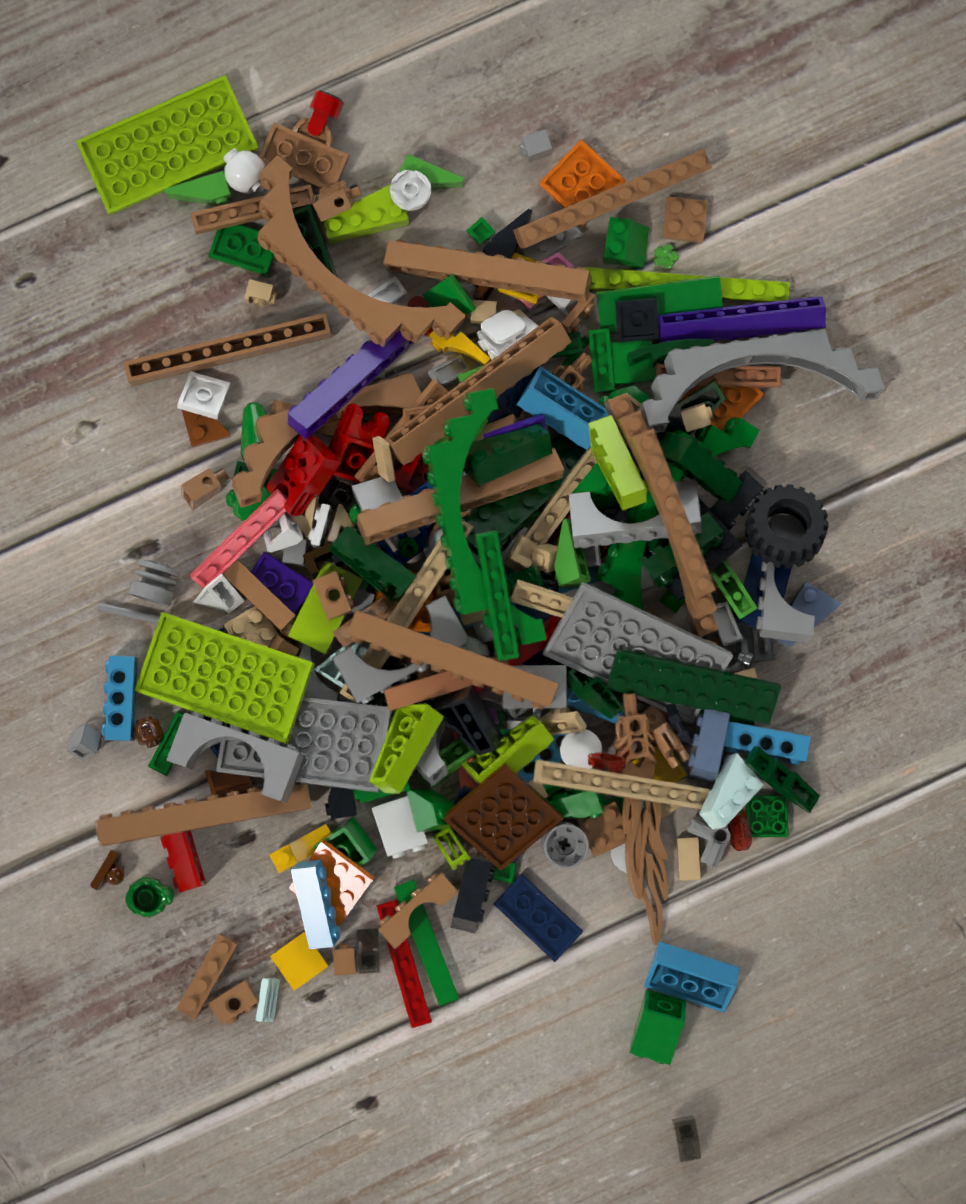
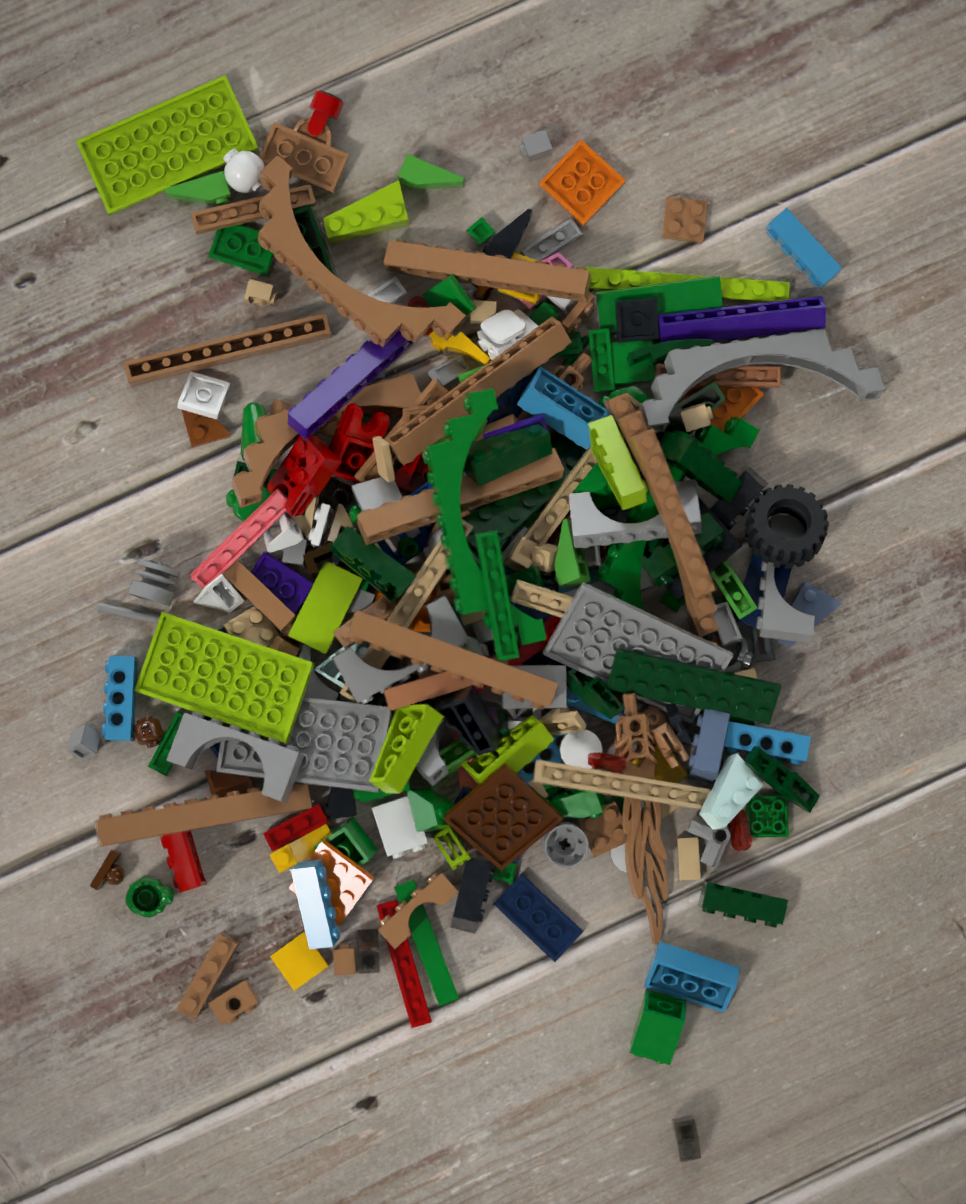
medium nougat torso [181,468,229,510] -> none
light aqua tile [256,978,280,1022] -> none
medium nougat torso [312,180,362,222] -> none
medium nougat brick [312,571,354,621] -> none
white tile [390,170,431,211] -> none
medium nougat brick [513,149,712,249] -> none
green slope [603,217,649,268] -> none
bright green plant [654,244,679,269] -> none
none -> red plate [263,804,329,852]
none -> green brick [529,301,559,326]
none -> dark green wedge [698,881,788,928]
none -> dark azure brick [766,208,842,289]

